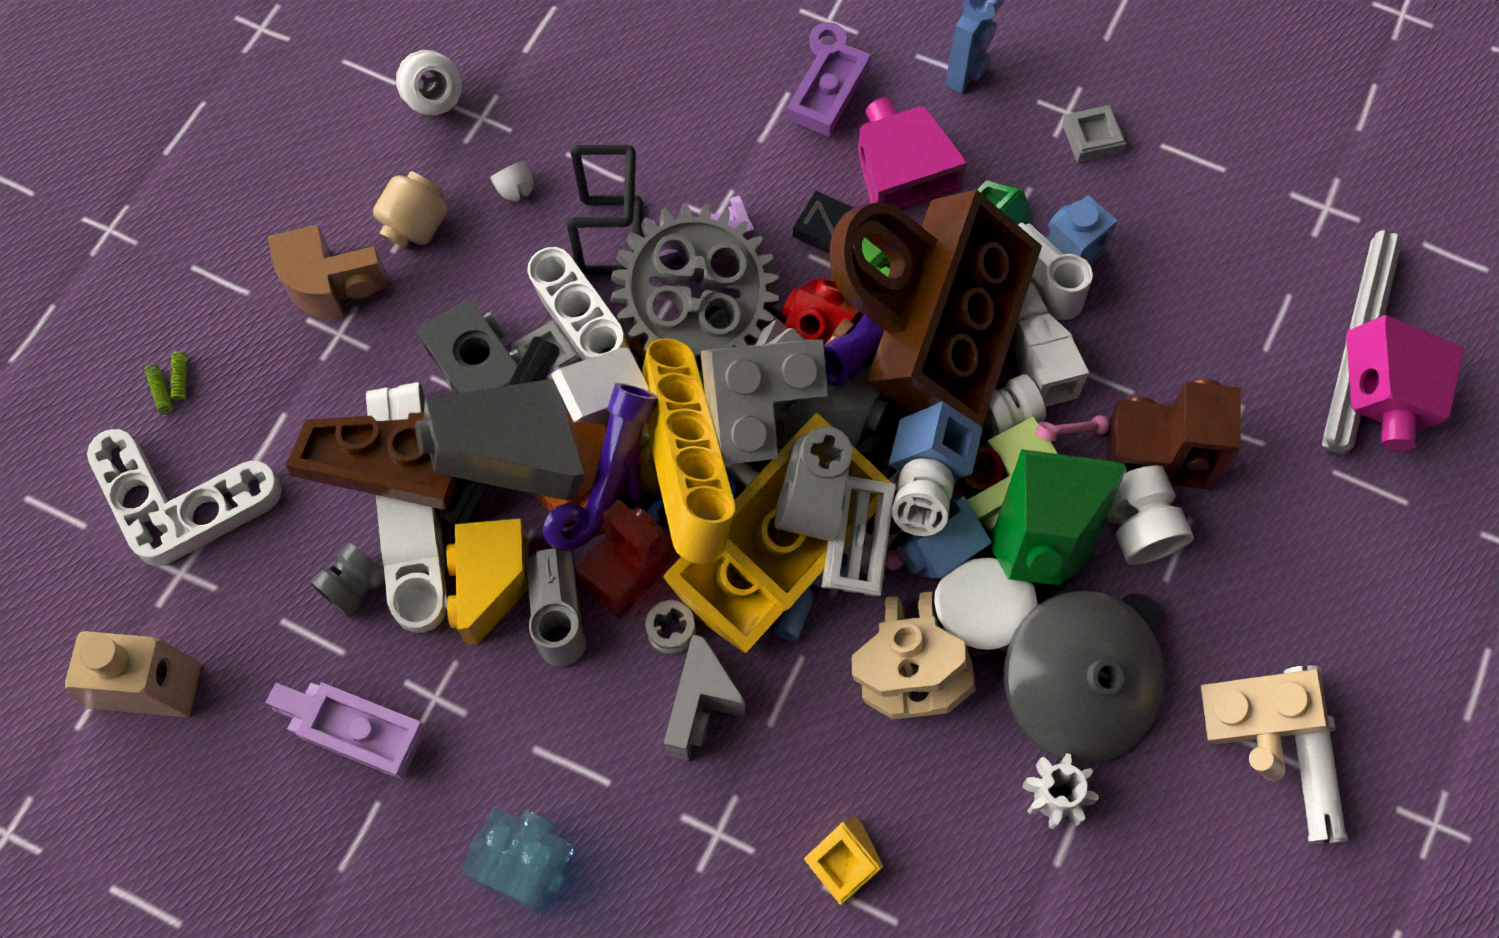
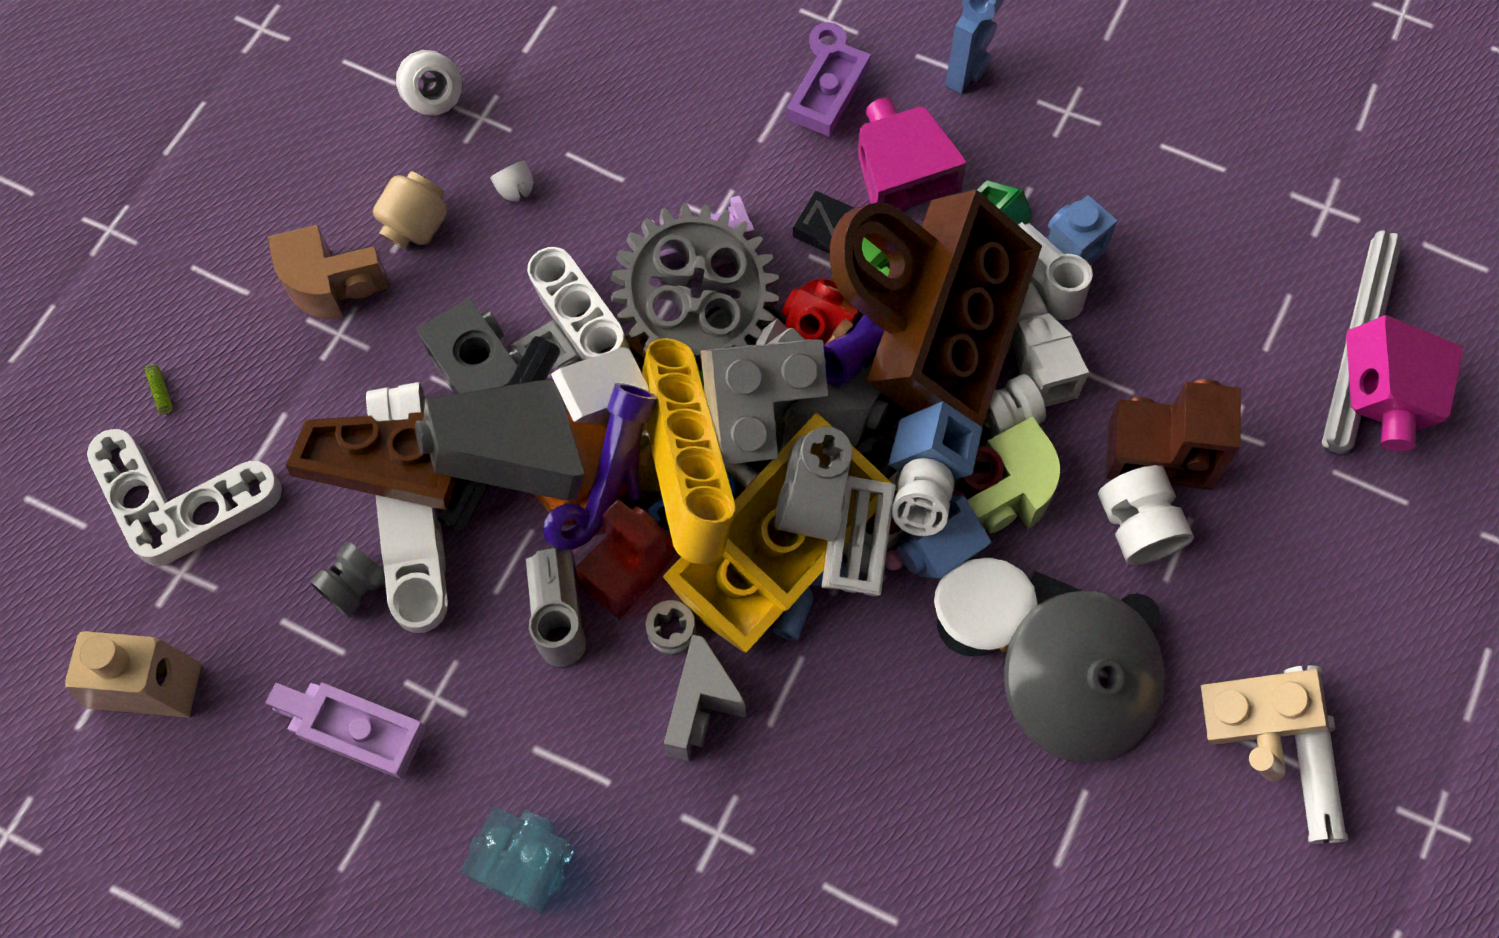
lime leg [170,351,187,400] -> none
yellow slope [446,519,529,645] -> none
black piece [567,144,643,275] -> none
yellow slope [804,816,883,905] -> none
tan hinge [852,592,976,719] -> none
green slope [989,449,1127,585] -> none
white gear [1022,753,1099,829] -> none
bright pink hinge [1035,415,1110,441] -> none
light grey tile [1062,105,1126,163] -> none

